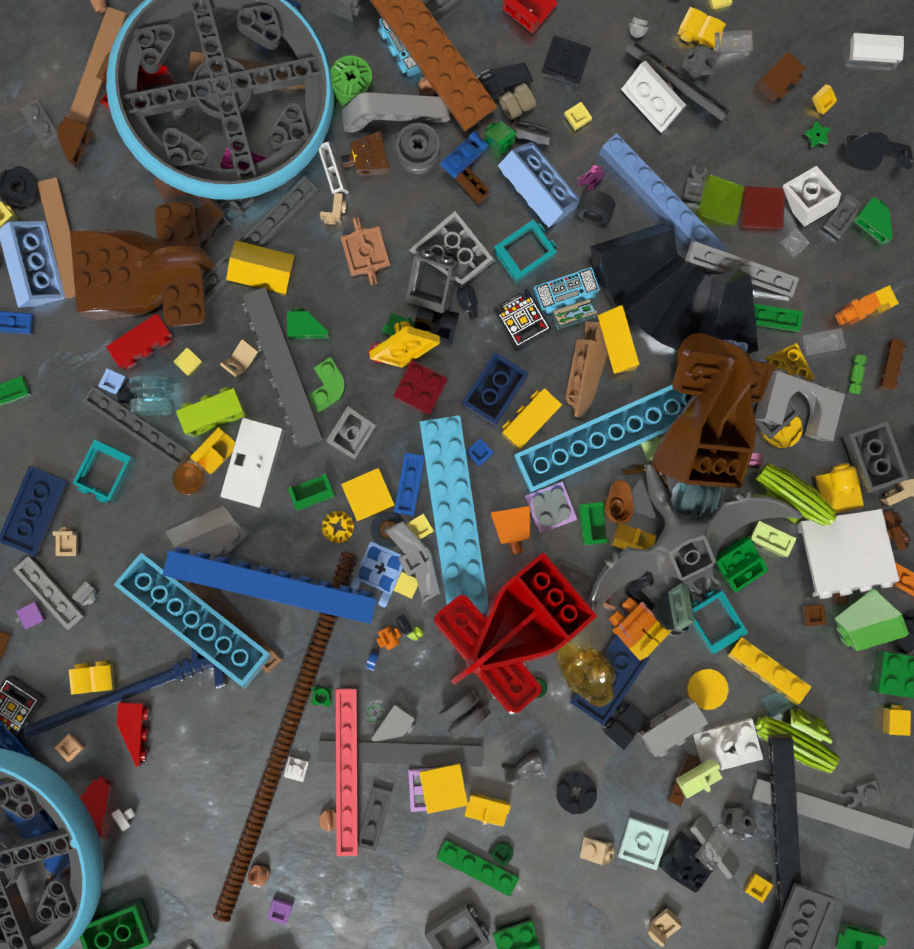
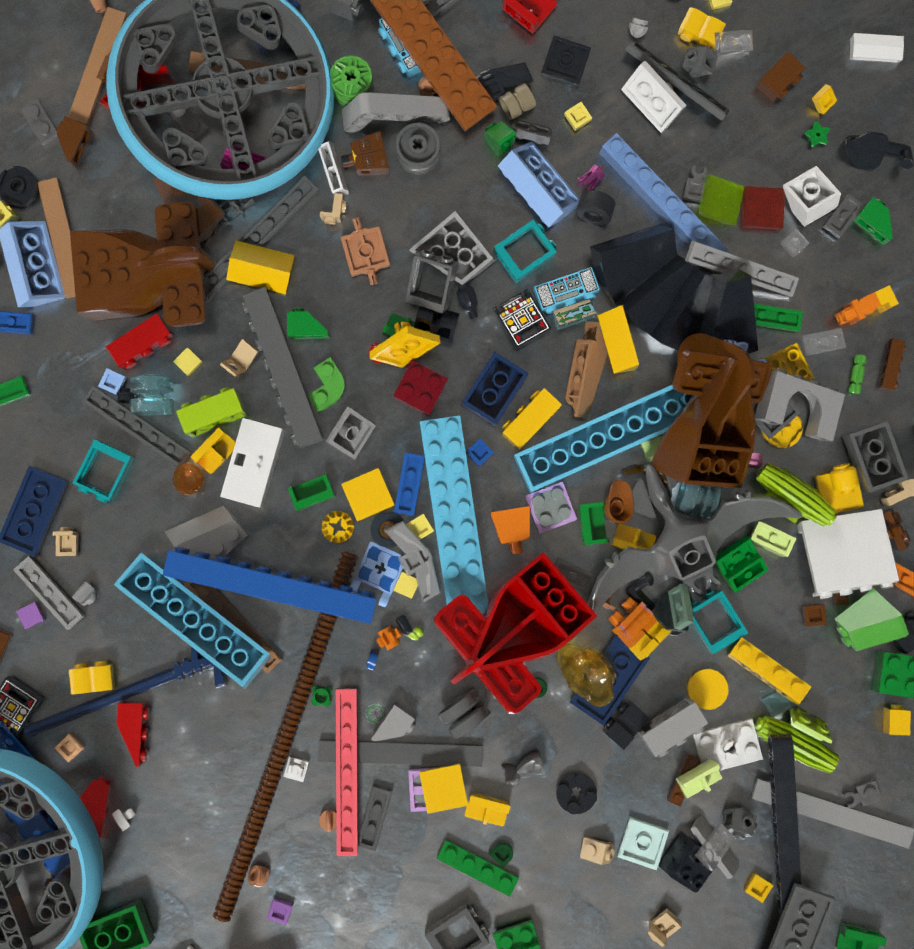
blue plate [440,131,490,179] -> none
reddish brown piece [455,167,491,205] -> none

